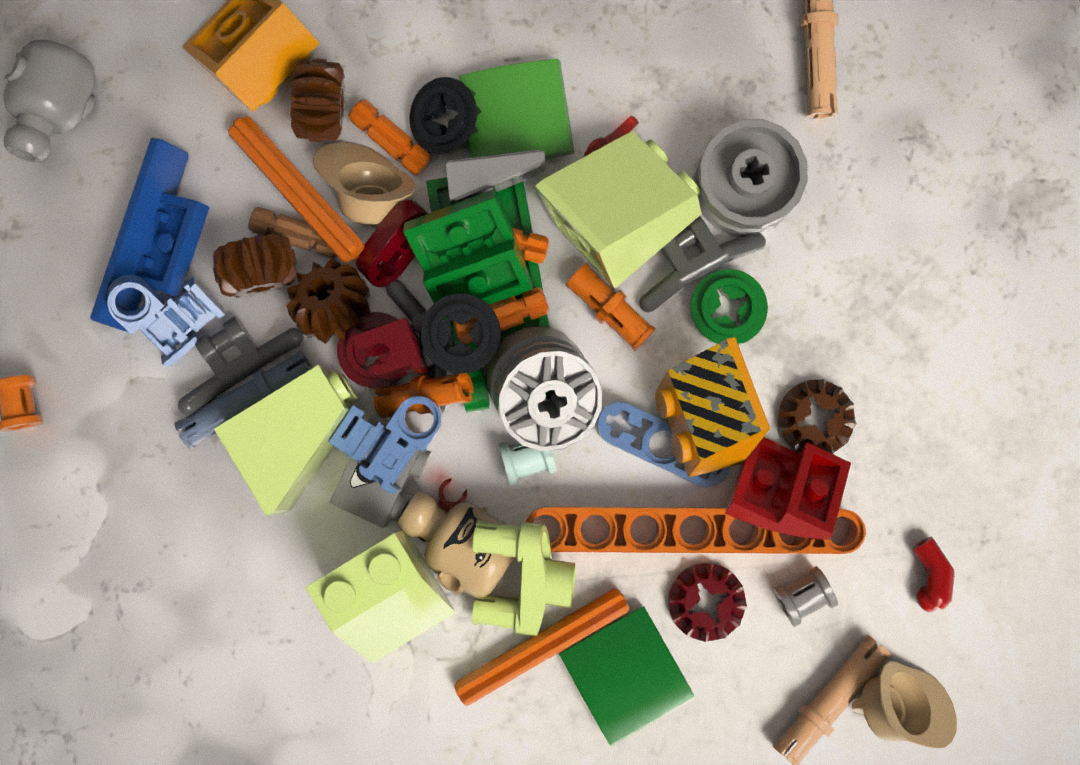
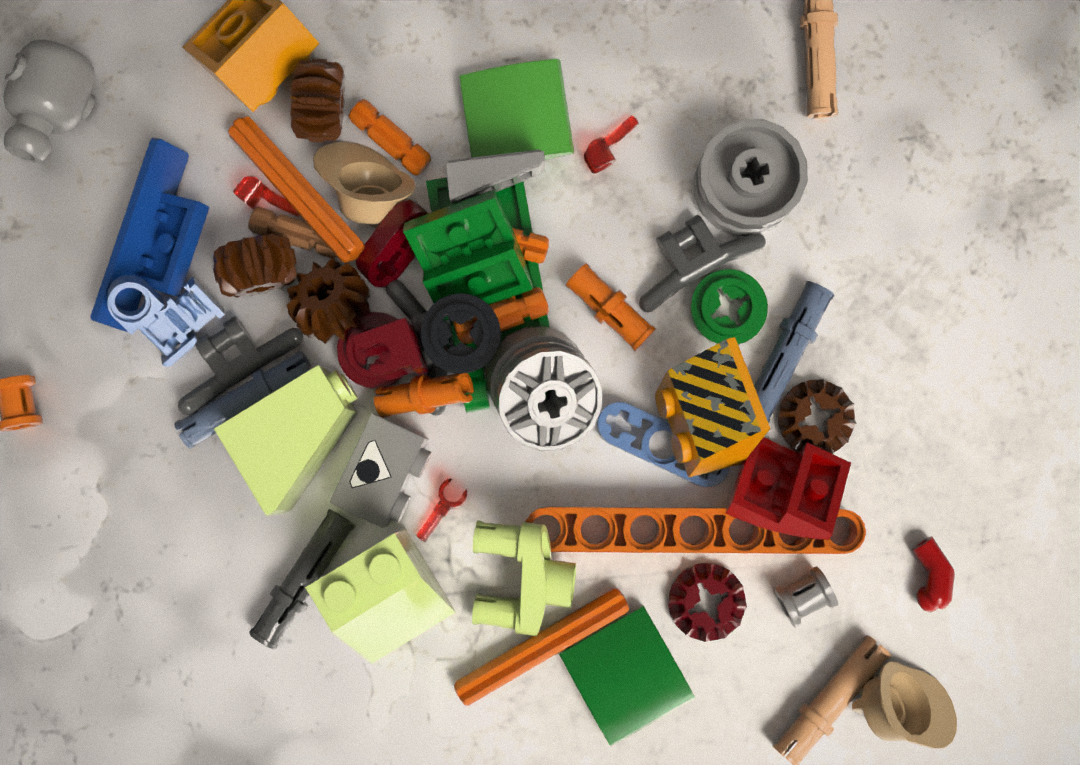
medium blue piece [329,396,443,493] -> none
tan piece [397,492,514,598] -> none
black gear [409,77,482,155] -> none
light aqua bush [498,442,557,486] -> none
yellowish green slope [535,131,702,289] -> none
none -> clear red hand [233,176,300,217]
none -> dark grey pin [249,509,356,650]
none -> sand blue pin [754,281,835,423]

